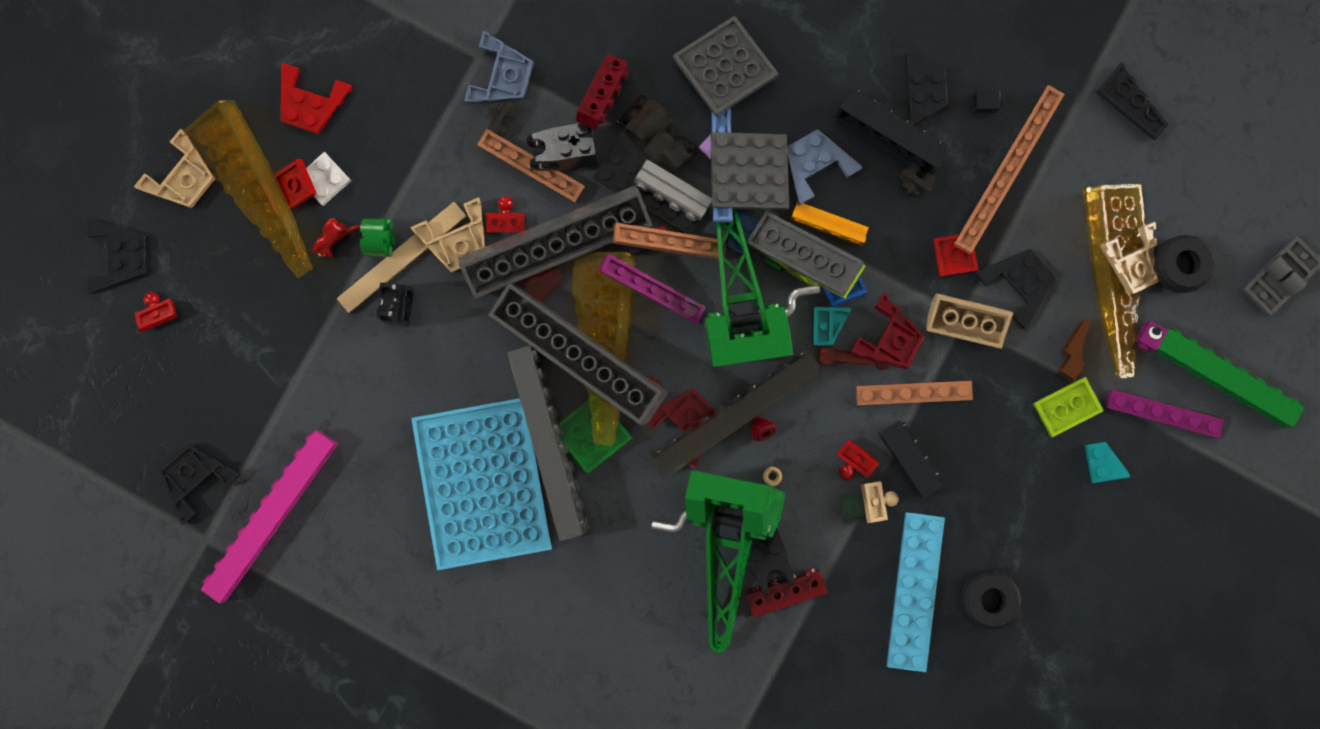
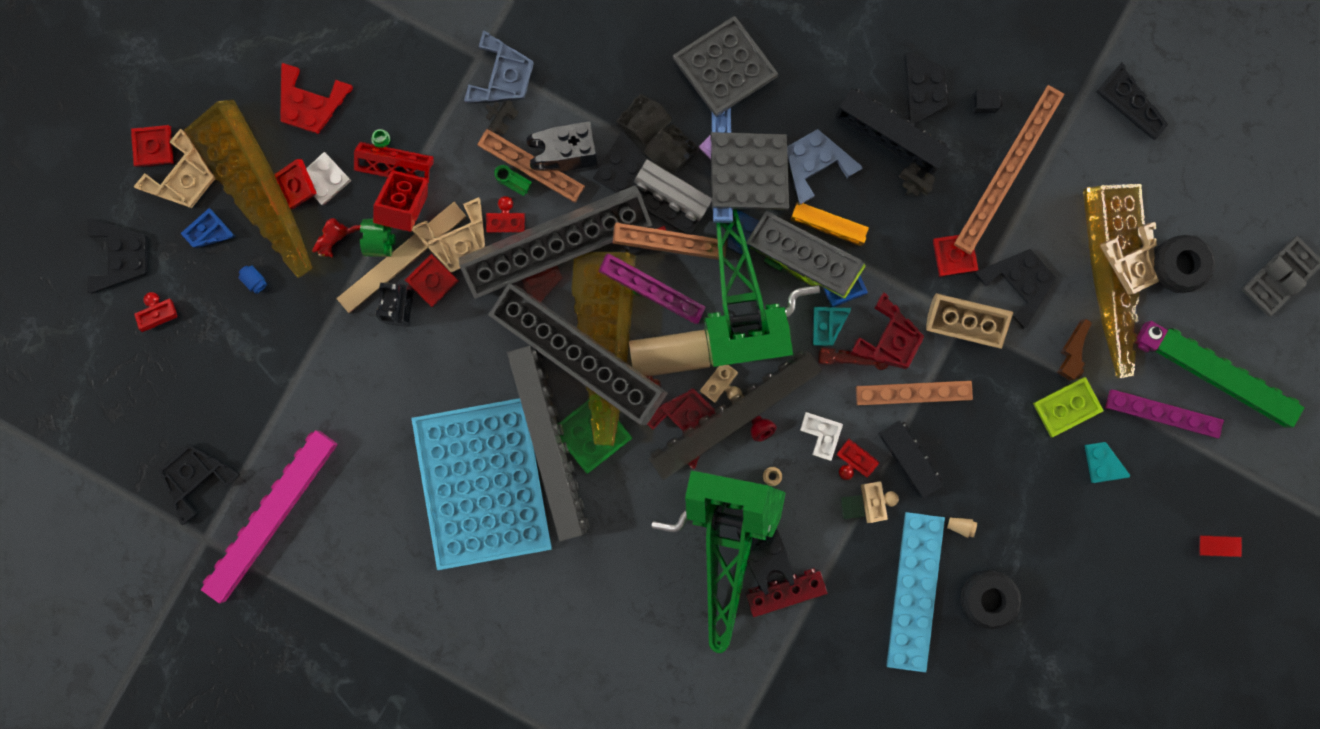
dark red brick [575,54,629,130] -> none
none -> red plate [131,125,174,167]
none -> blue wing [181,208,235,248]
none -> blue brick [238,265,267,294]
none -> red fence [354,142,434,184]
none -> green plate [371,129,391,148]
none -> red brick [373,170,429,232]
none -> red plate [405,254,459,307]
none -> green piece [494,165,532,197]
none -> tan brick [629,330,710,377]
none -> tan plate [700,365,742,403]
none -> white plate [800,412,843,461]
none -> tan cone [947,517,977,538]
none -> red slope [1200,535,1242,557]

